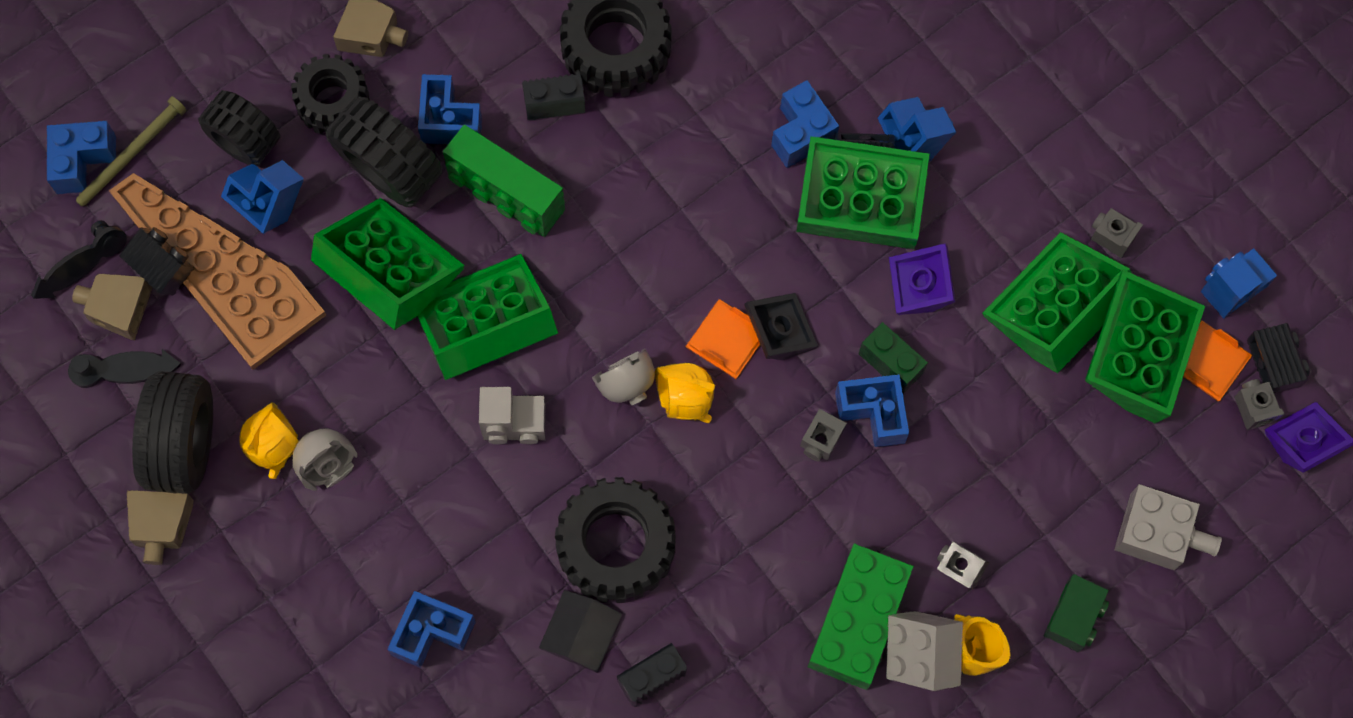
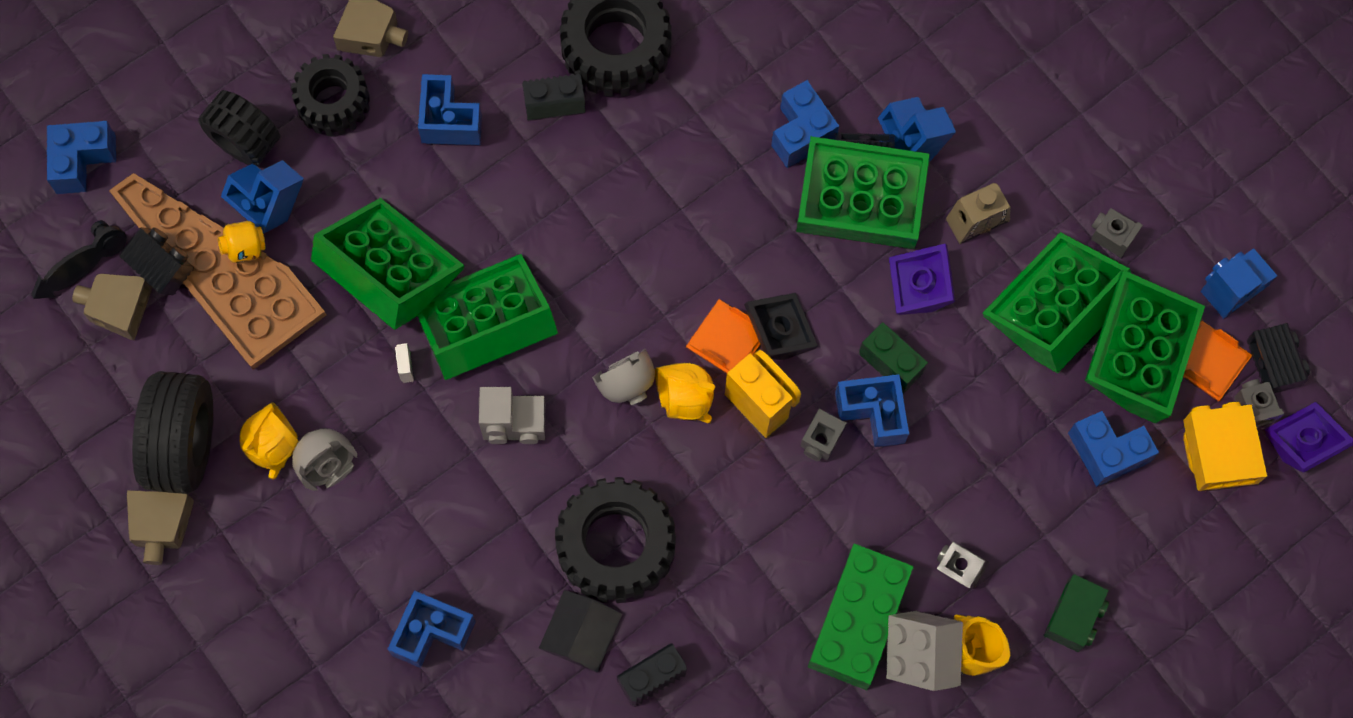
black brick [68,349,181,388] -> none
olive bar [76,96,187,207] -> none
black tyre [326,97,442,207] -> none
green brick [443,124,565,238] -> none
light grey brick [1114,484,1222,570] -> none
none -> yellow head [218,221,265,263]
none -> white tile [395,343,414,383]
none -> yellow brick [724,350,801,438]
none -> dark tan torso [946,183,1011,244]
none -> blue brick [1068,411,1159,487]
none -> yellow brick [1183,402,1267,491]

